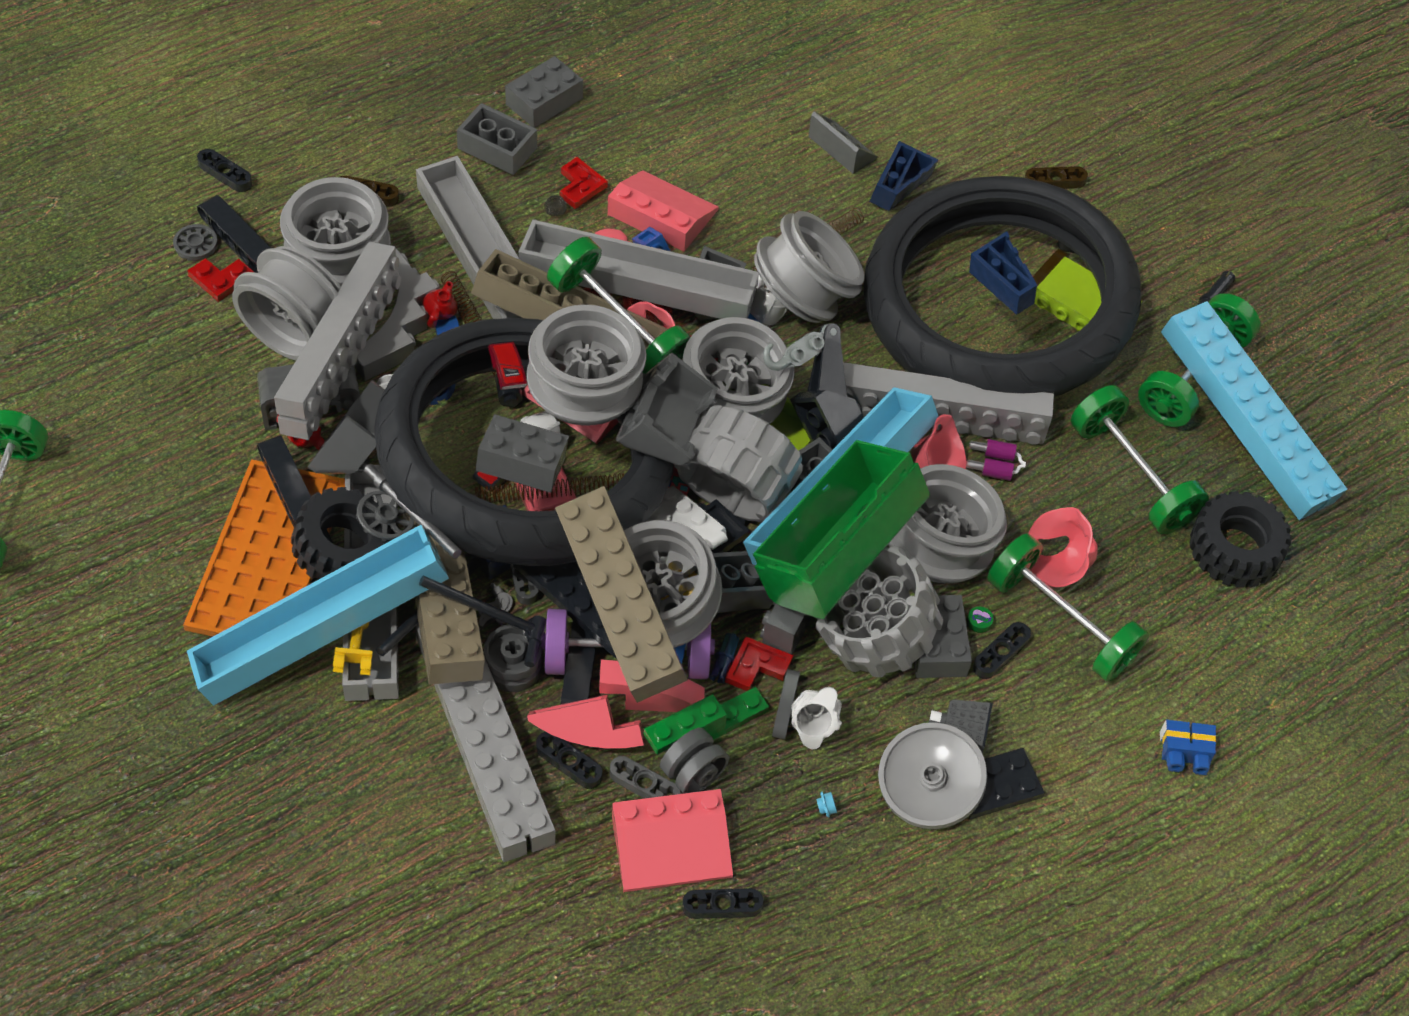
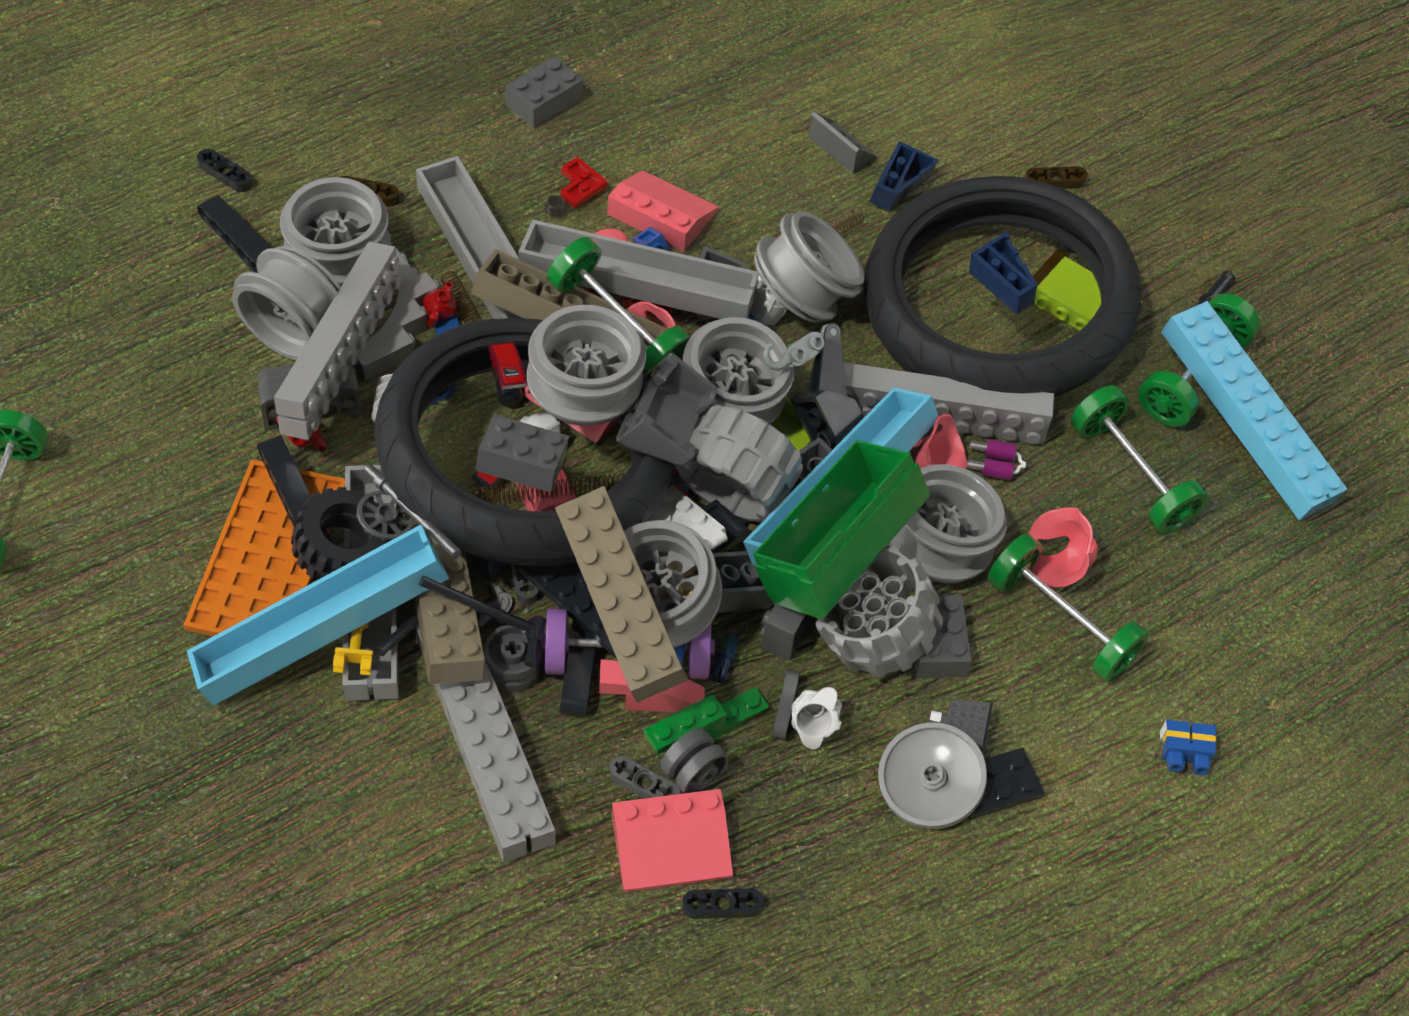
dark grey wheel [173,224,218,261] -> none
red plate [187,258,254,302] -> none
dark grey windscreen [308,380,385,474] -> none
dark grey brick [457,103,537,175] -> none
coral slope [527,695,645,748] -> none
black beam [536,732,602,789] -> none
red plate [725,637,793,691] -> none
medium azure plate [816,791,837,818] -> none
green tile [967,606,993,633] -> none
black beam [973,622,1031,679] -> none
black tyre [1189,491,1292,588] -> none

